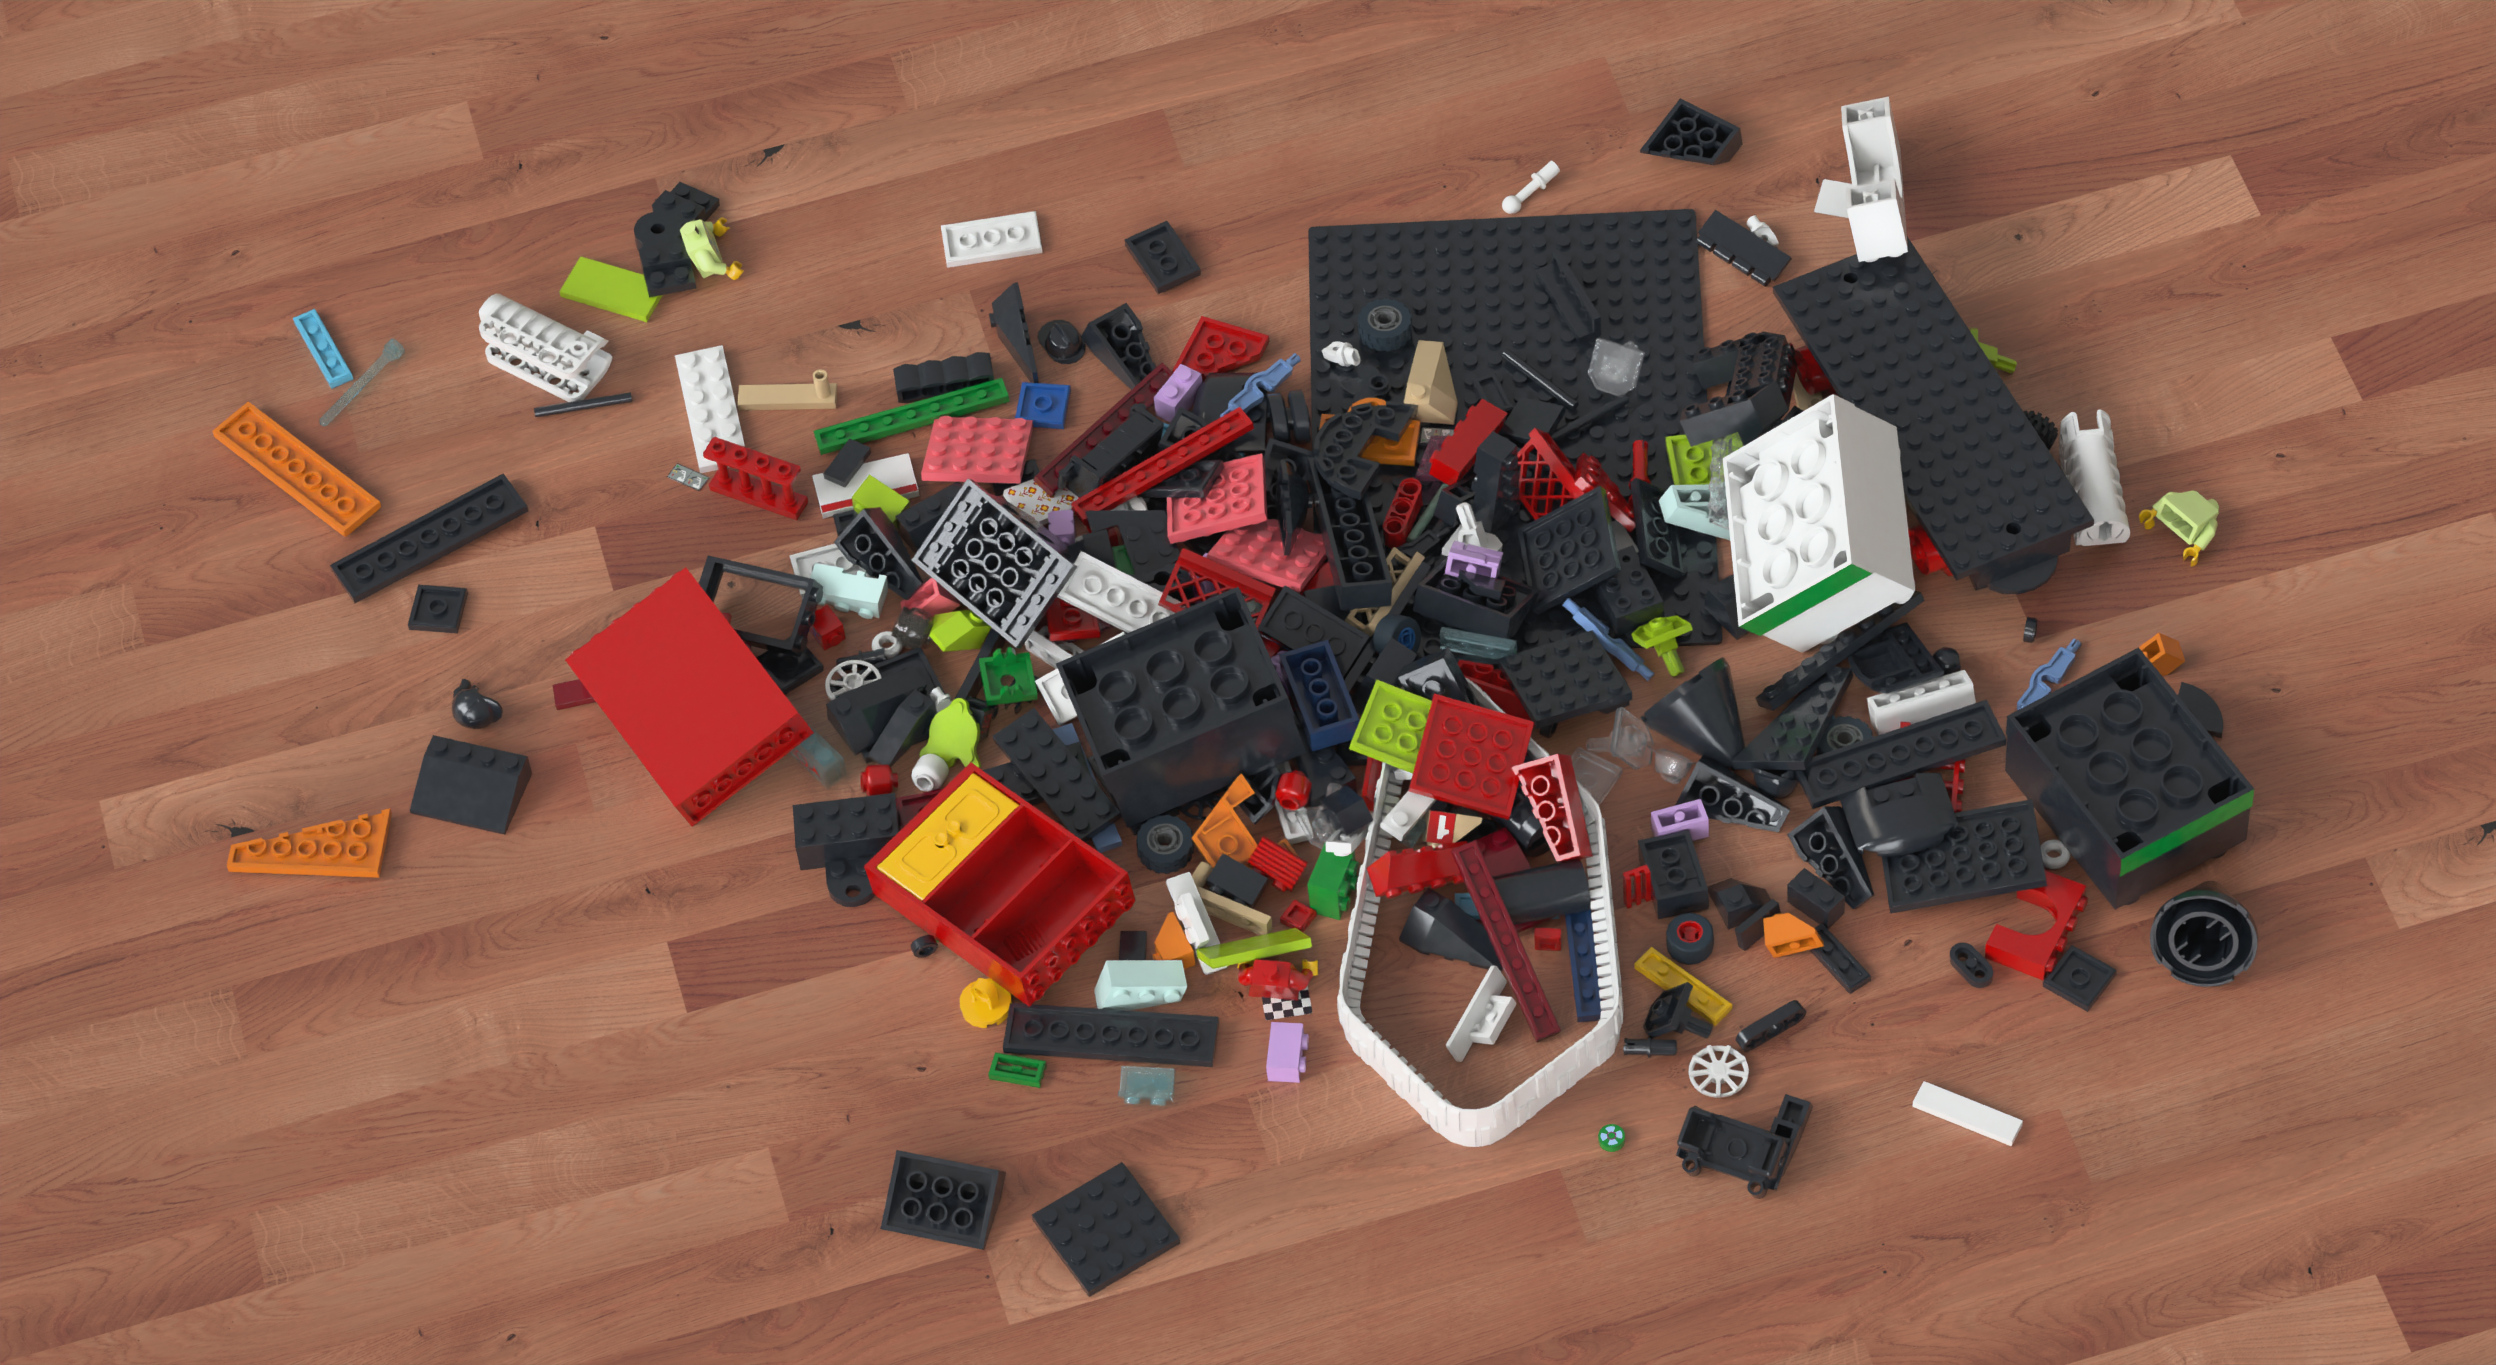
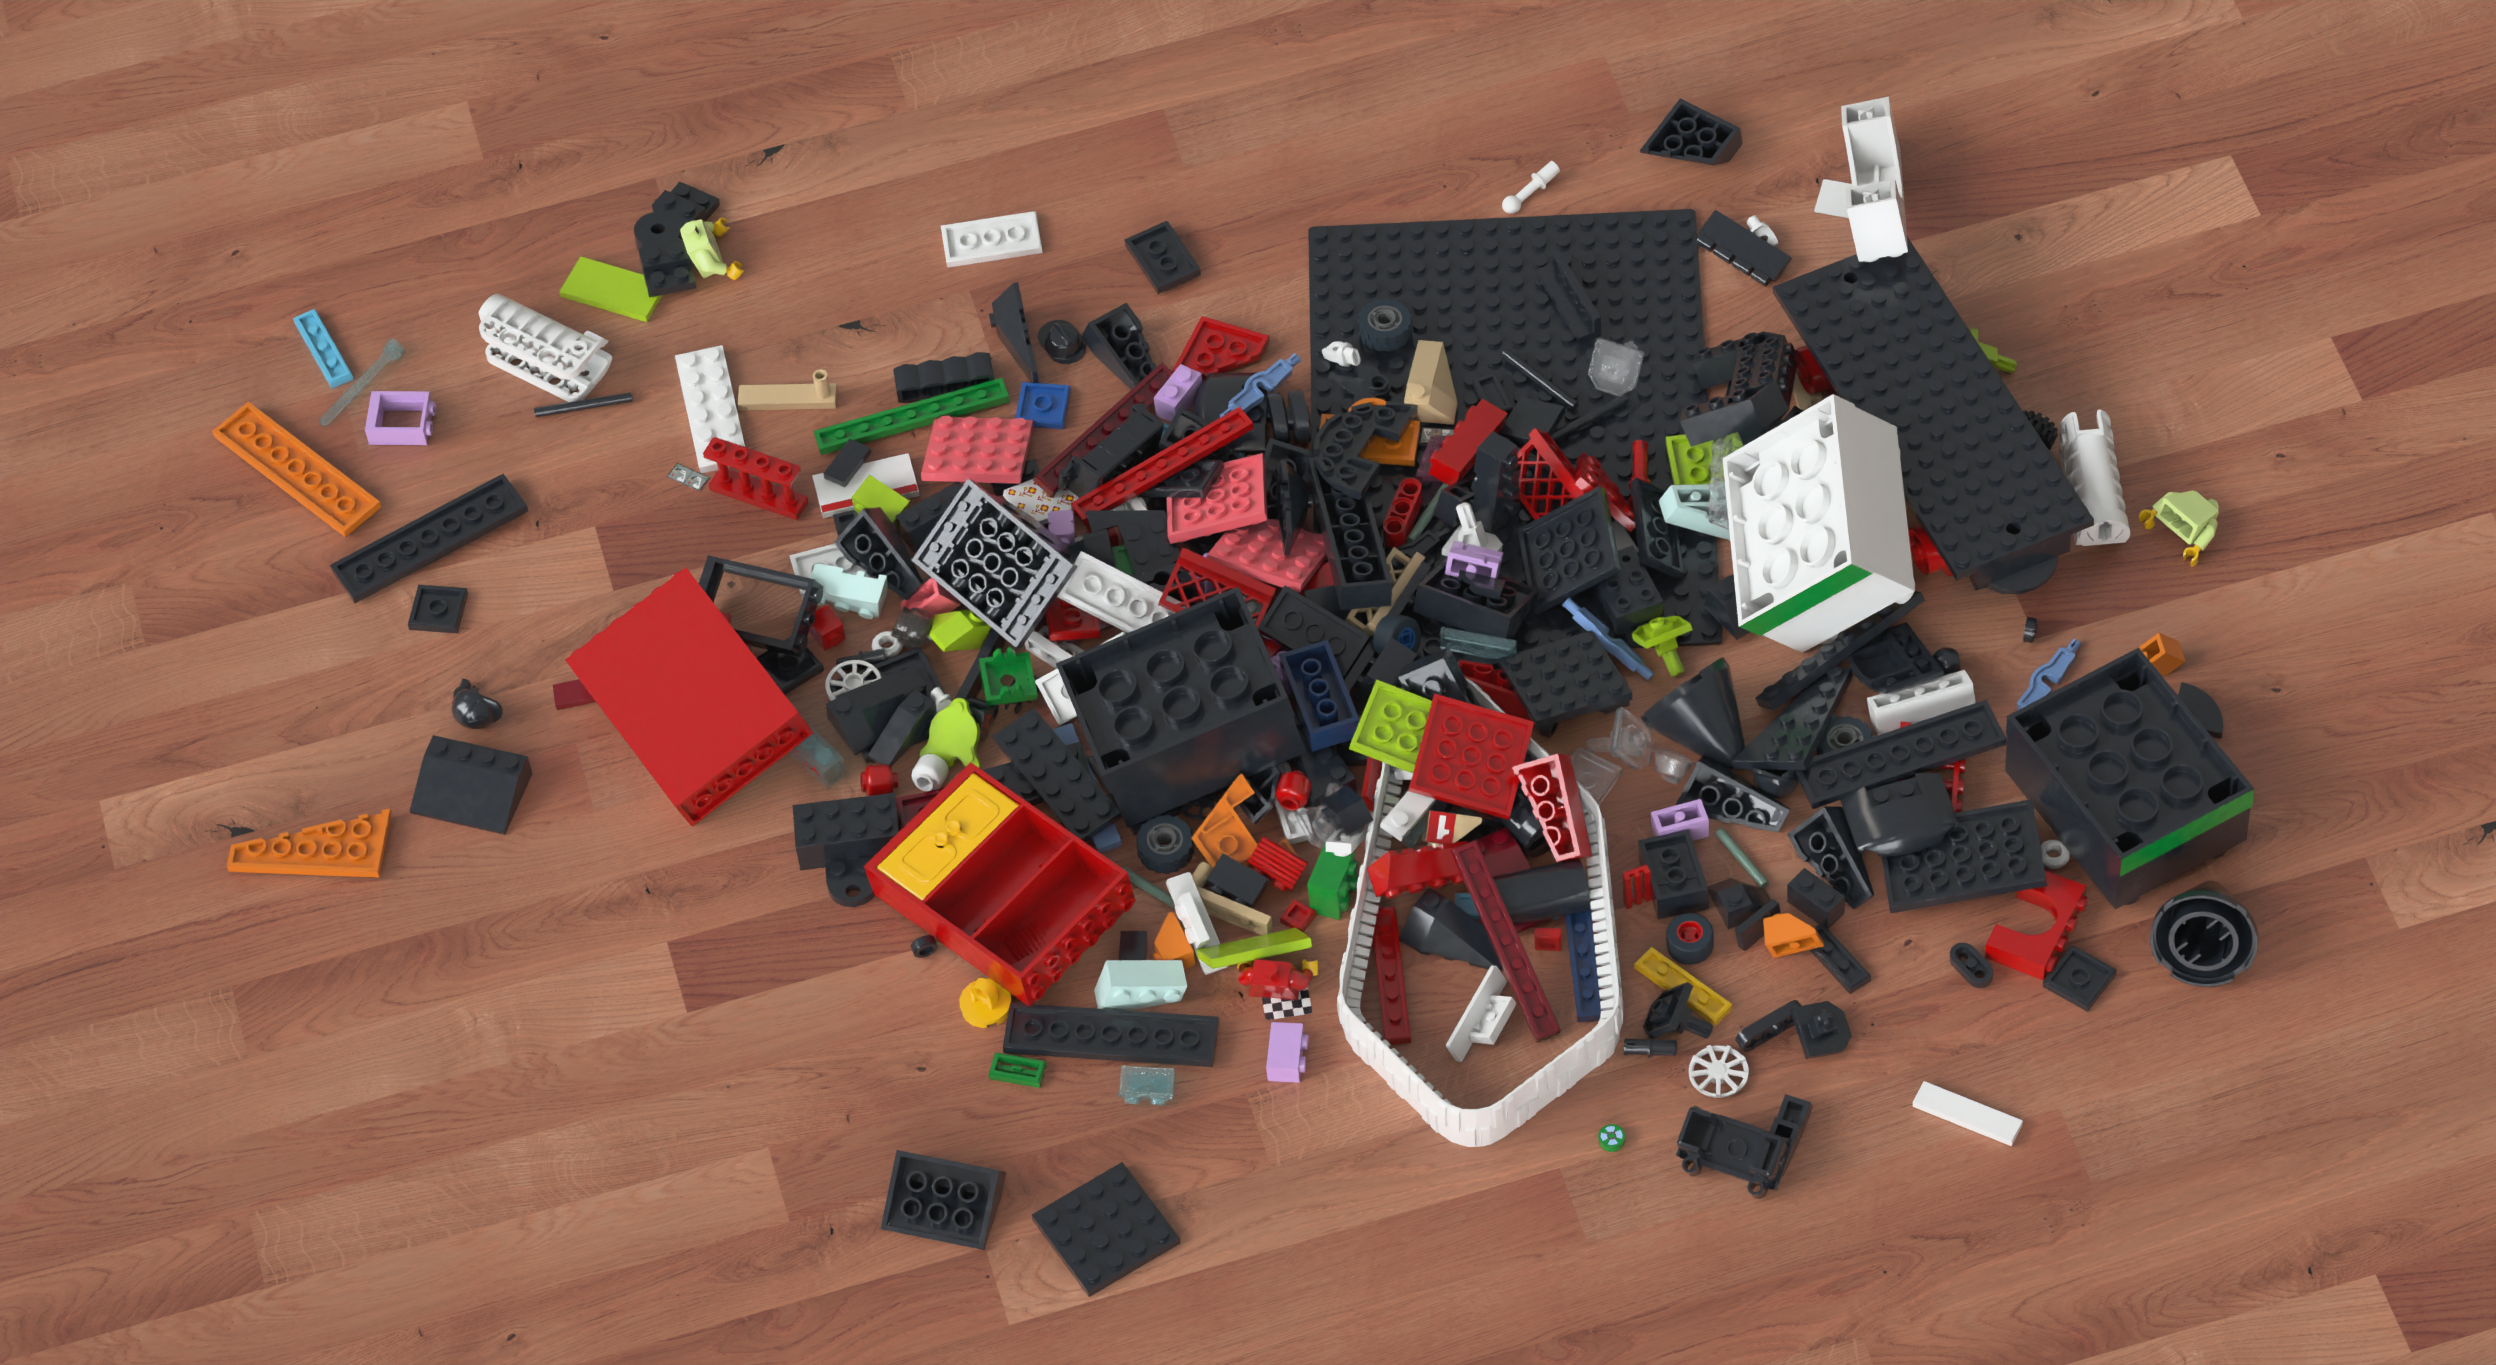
none -> lavender window [365,391,436,445]
none -> sand green bar [1122,866,1175,910]
none -> red tile [1370,906,1411,1045]
none -> sand green bar [1716,828,1769,889]
none -> black piece [1790,1001,1852,1060]

